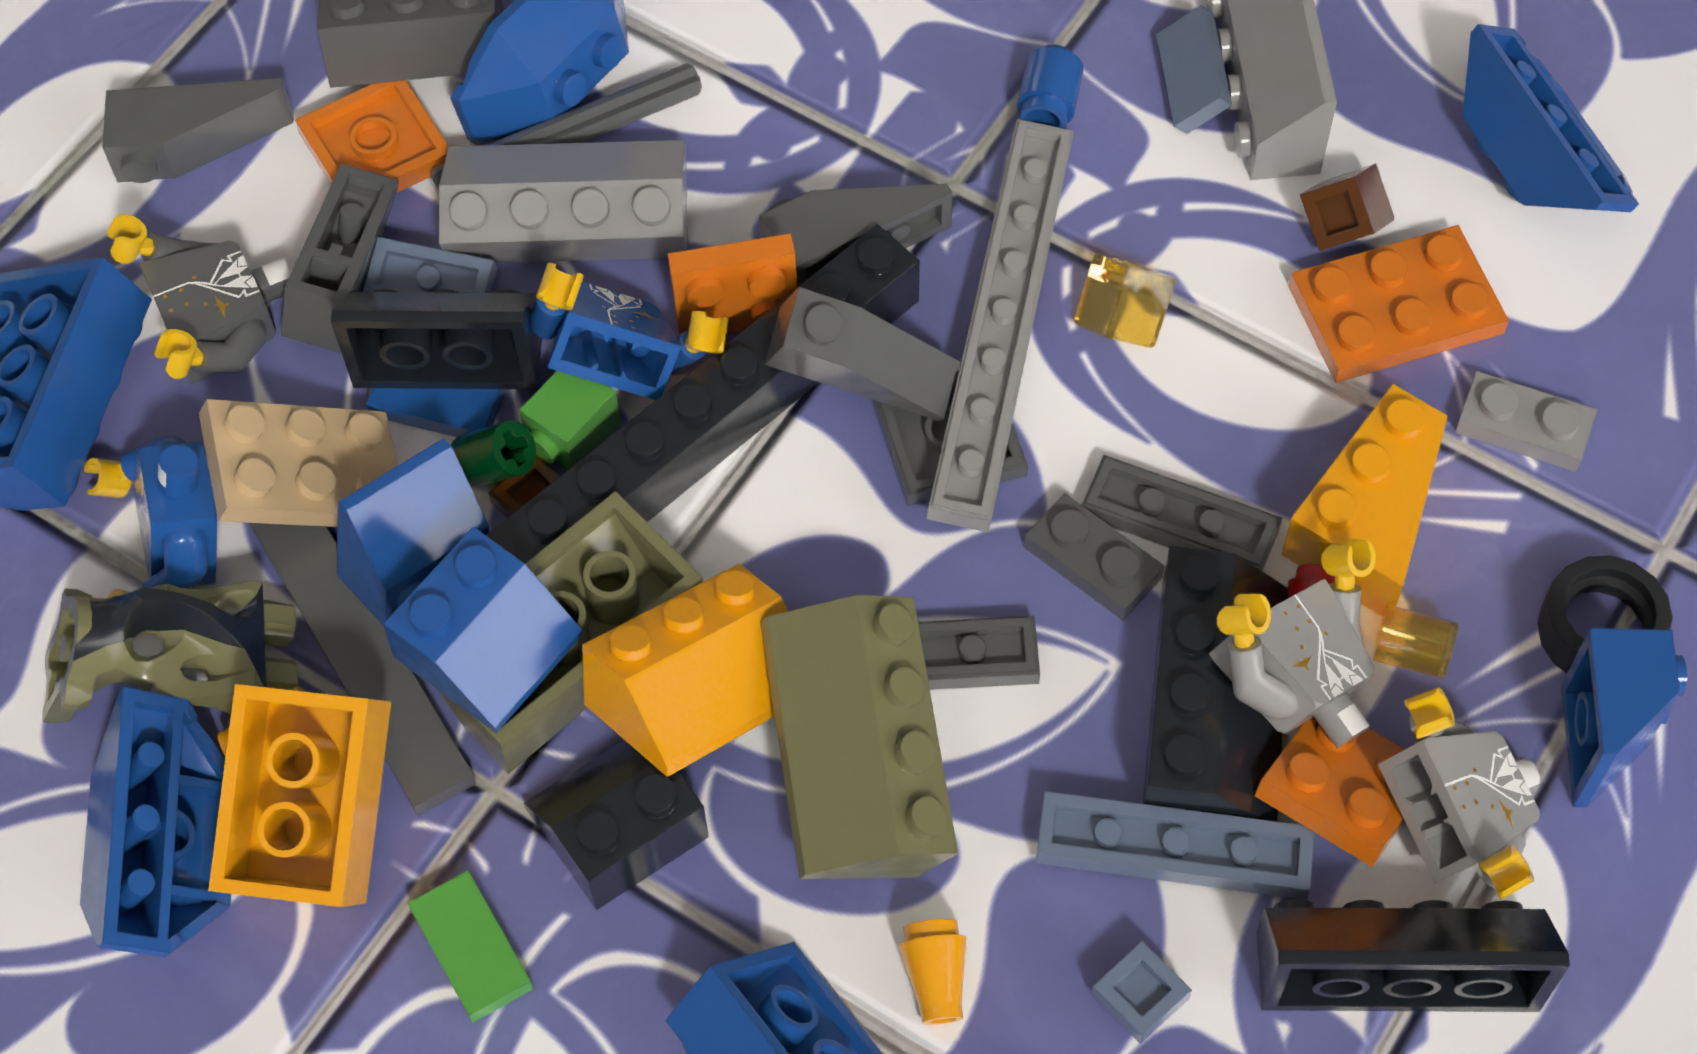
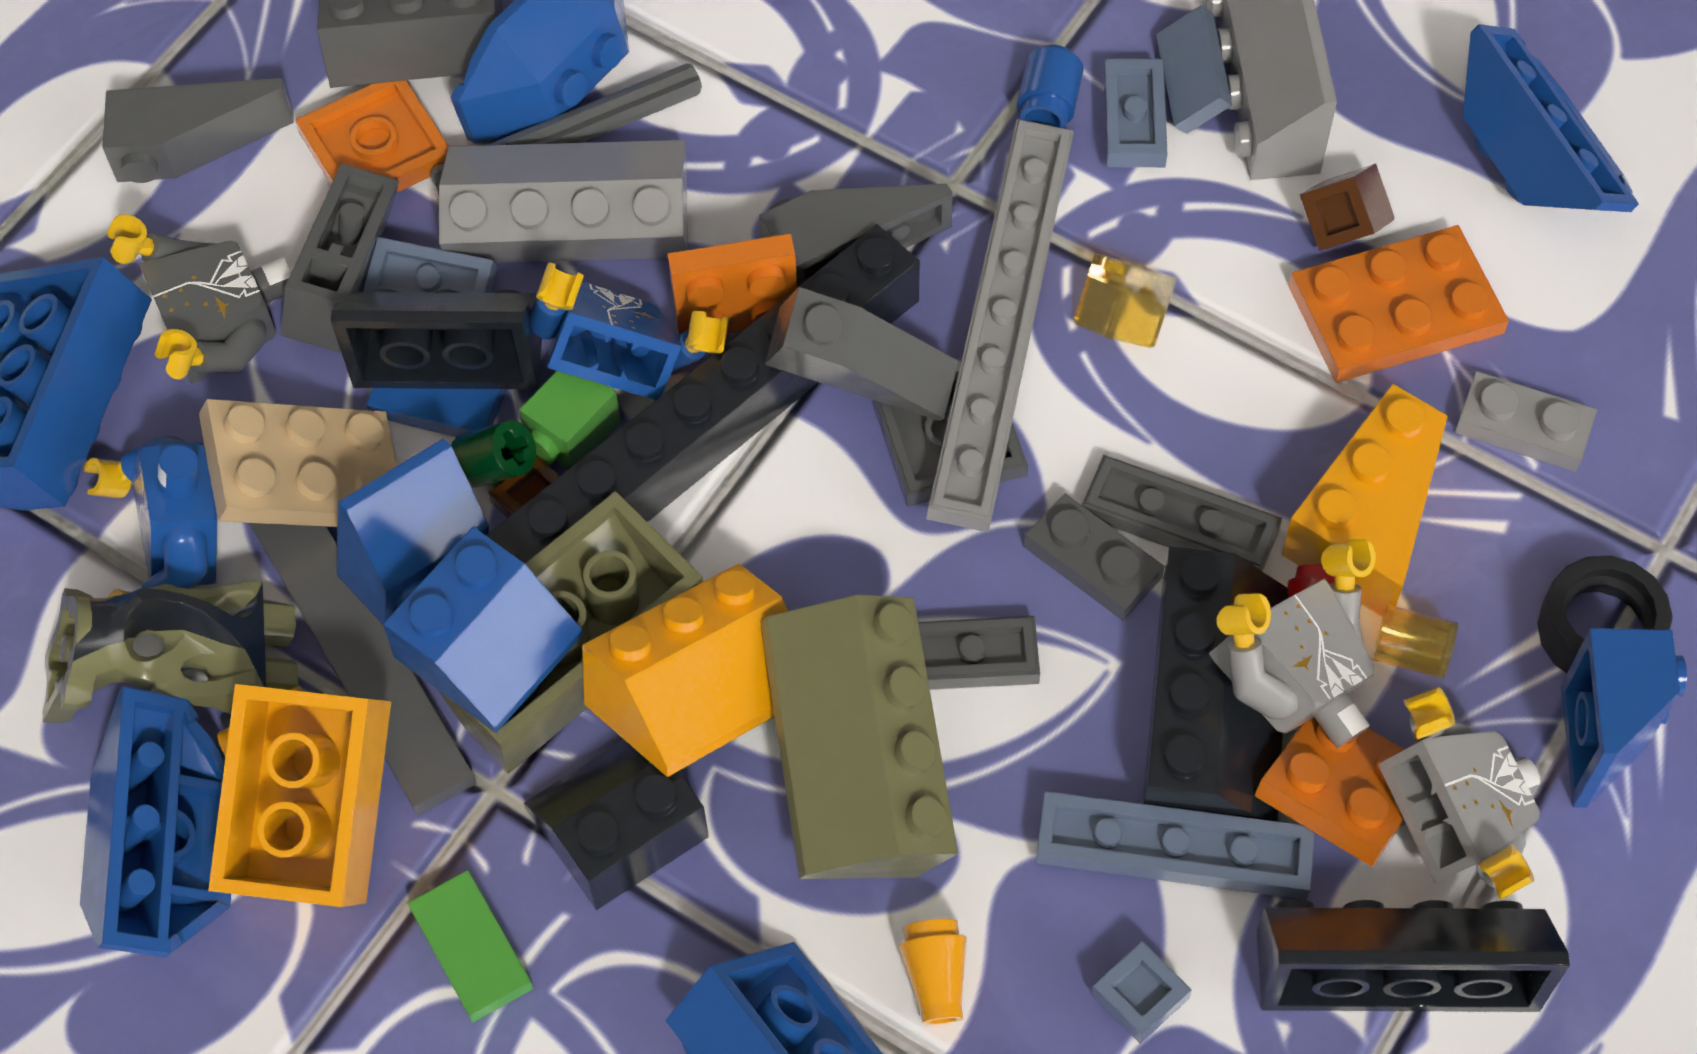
none -> sand blue plate [1104,59,1168,168]

